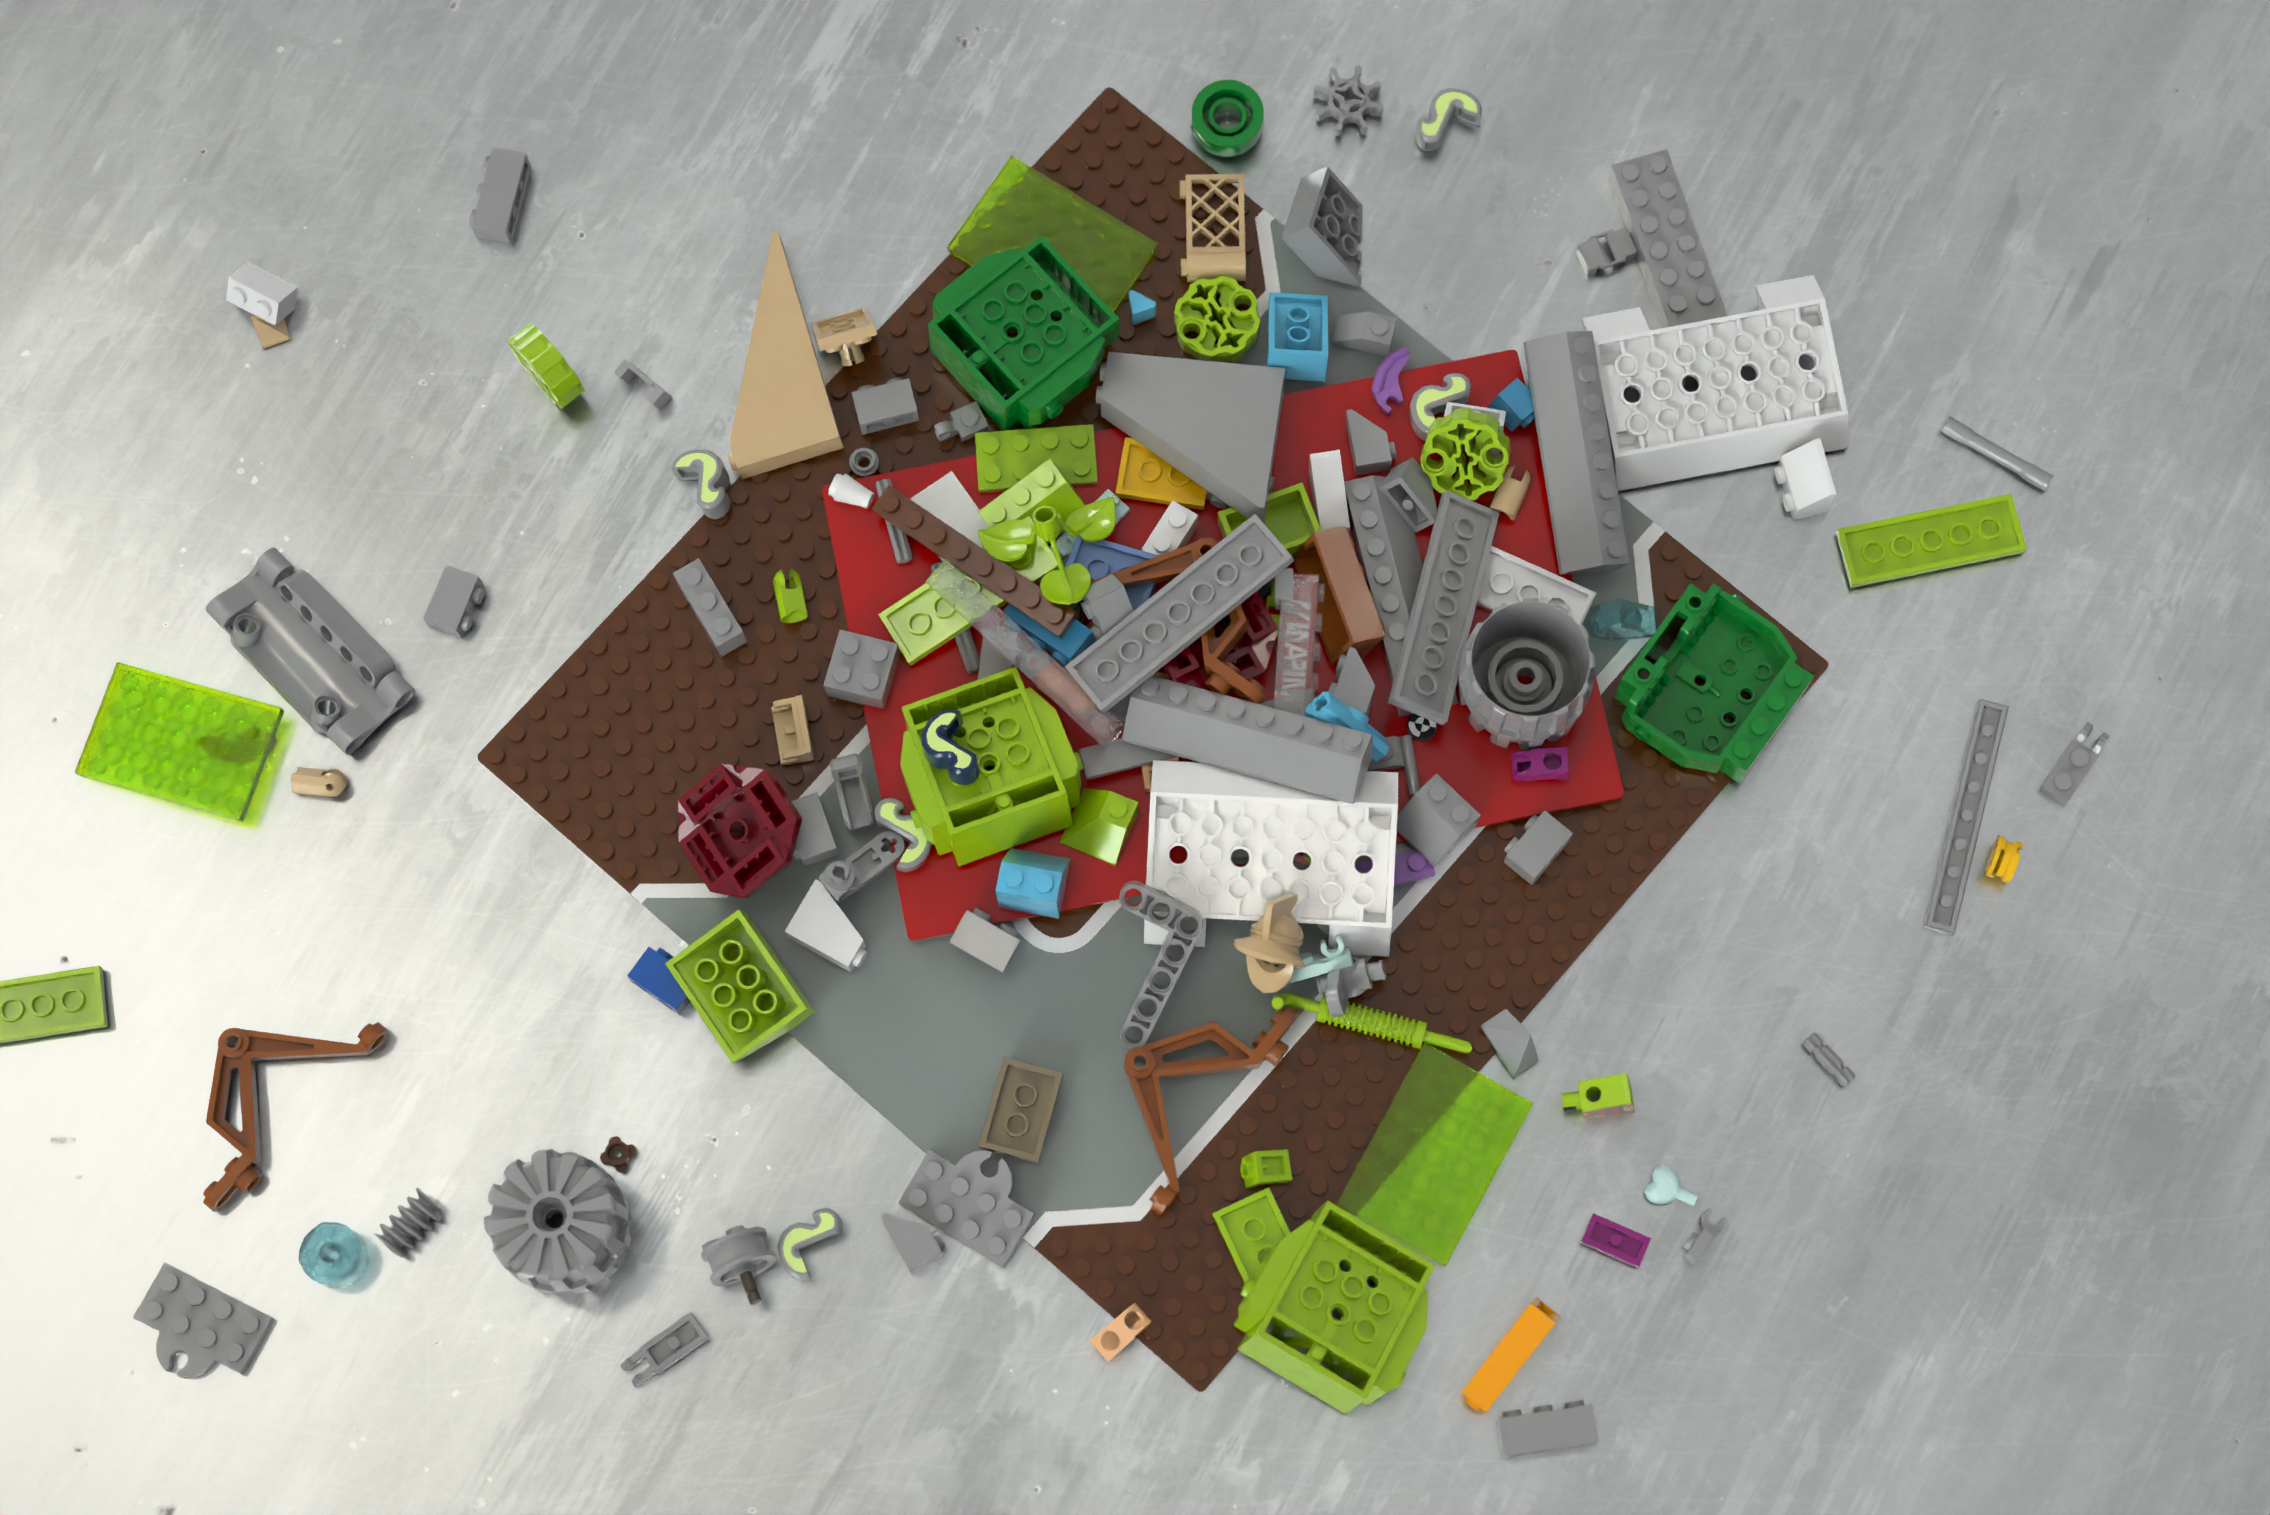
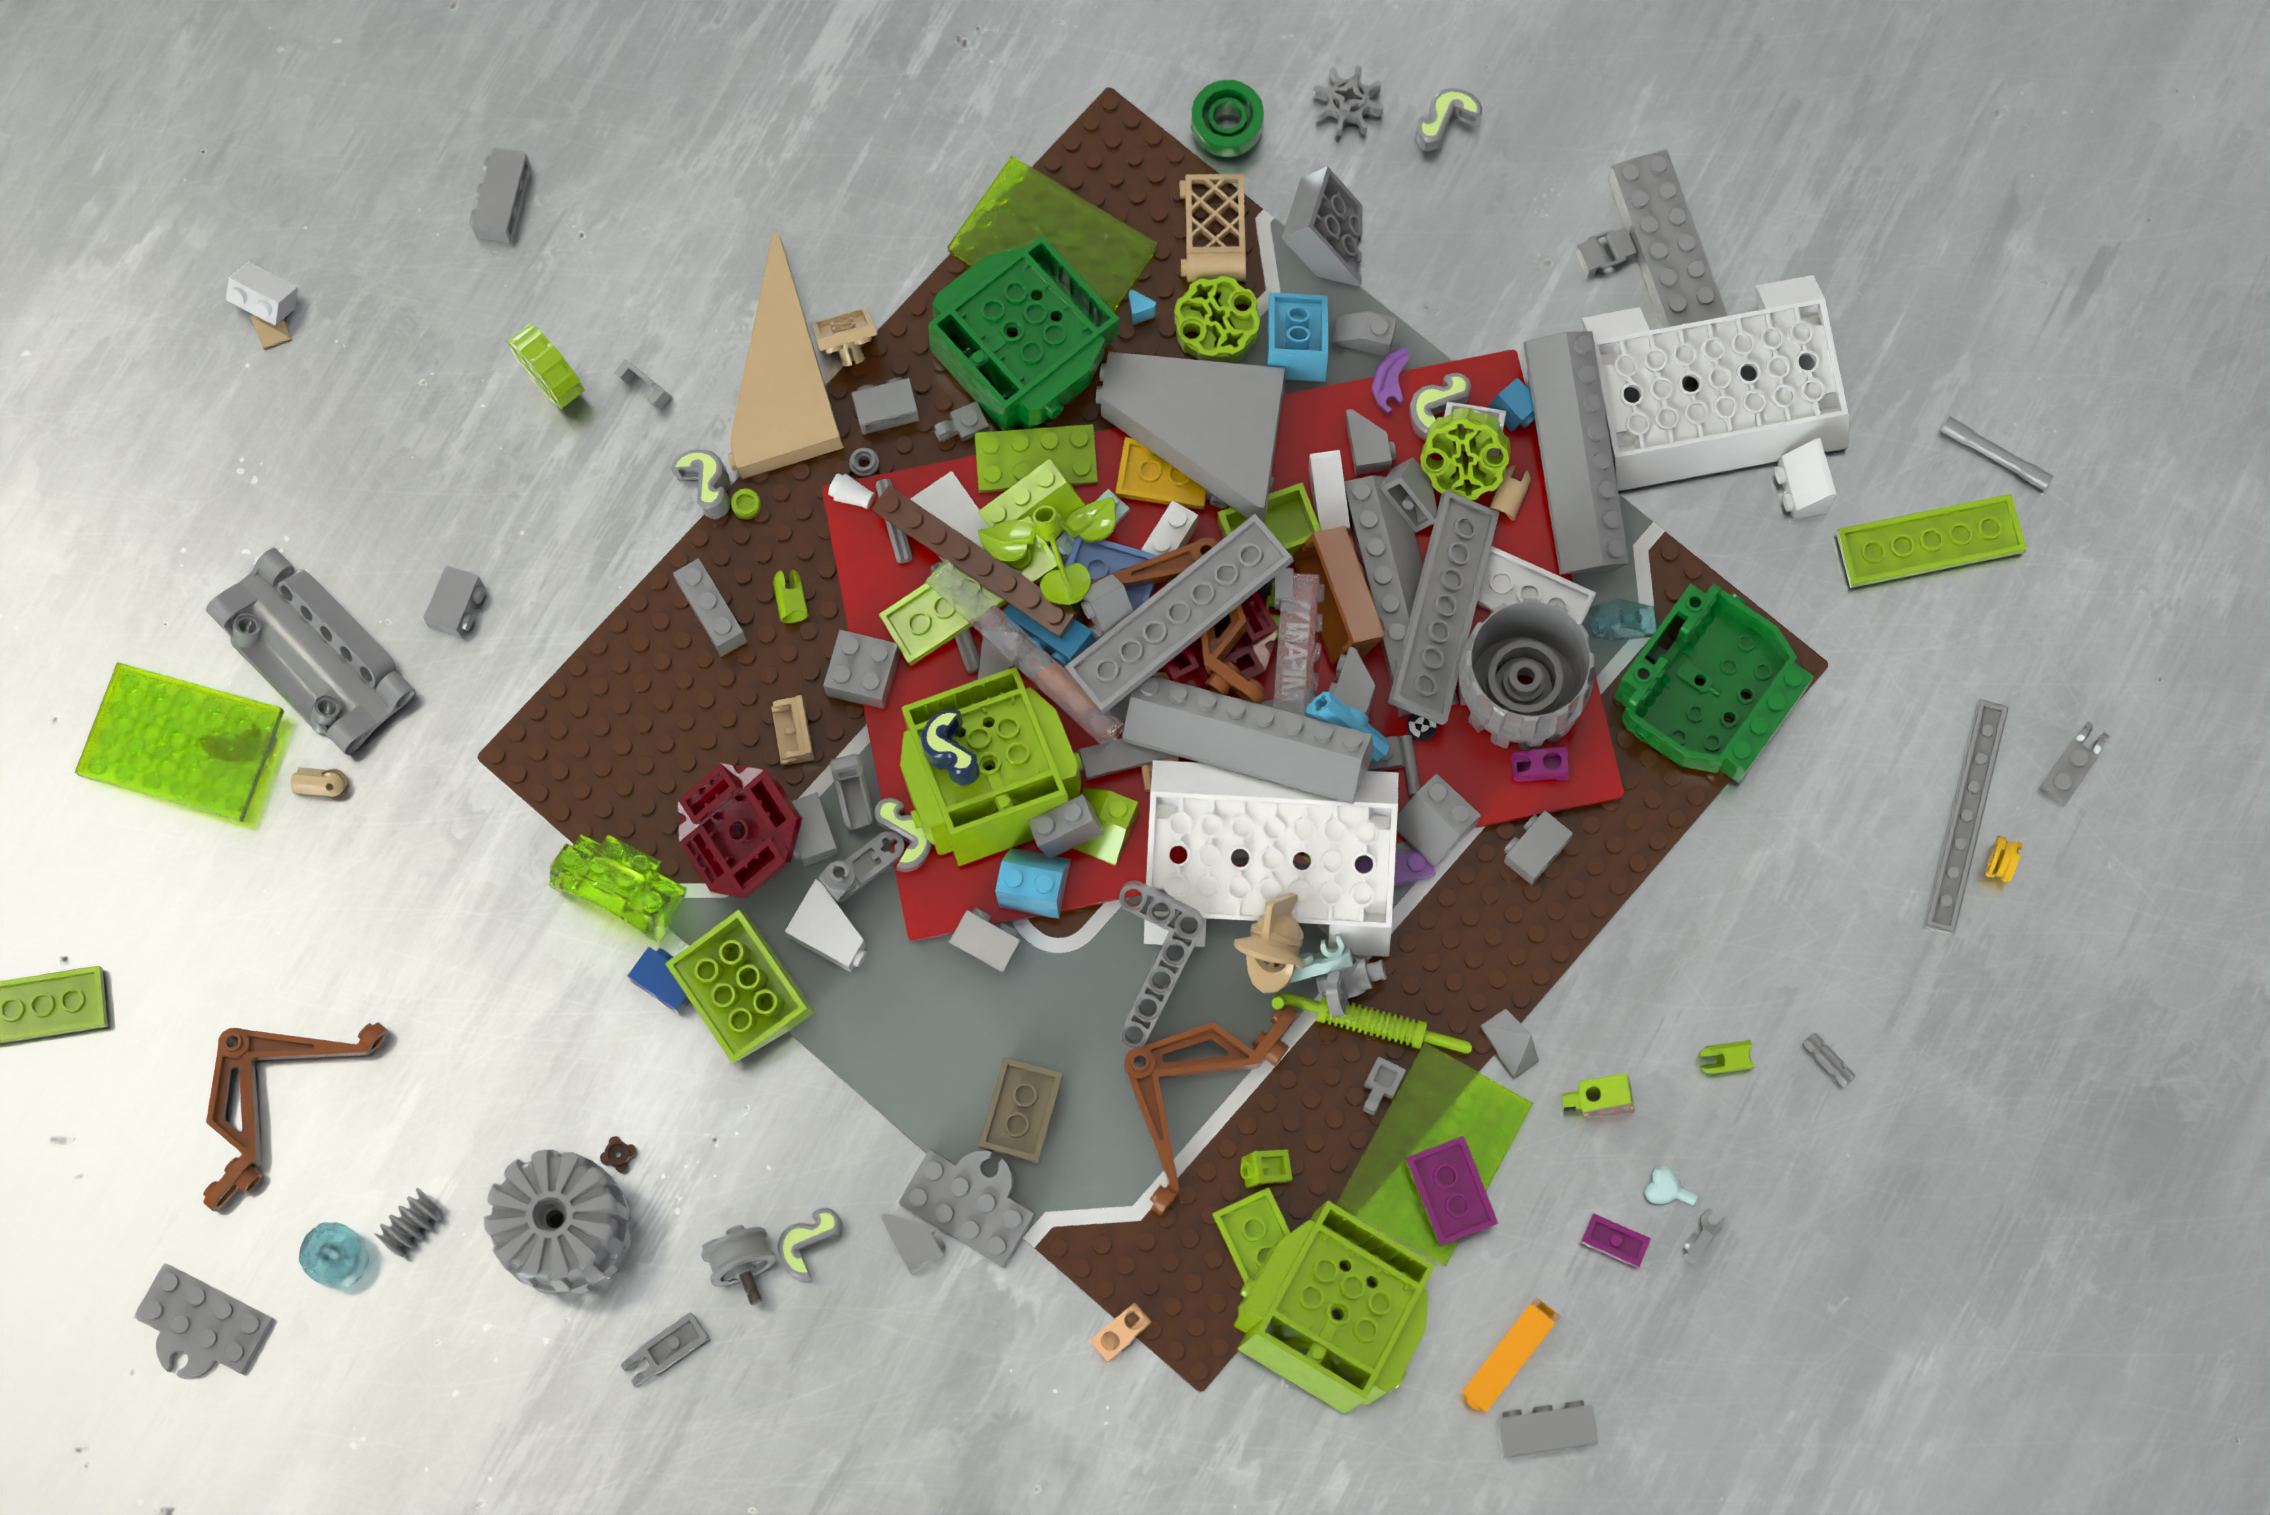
none -> clear neon green piece [549,834,687,942]
none -> lime tile [731,488,761,520]
none -> light grey brick [1028,795,1104,859]
none -> light grey plate [1363,1056,1406,1116]
none -> magenta plate [1405,1136,1499,1246]
none -> lime piece [1698,1040,1755,1074]

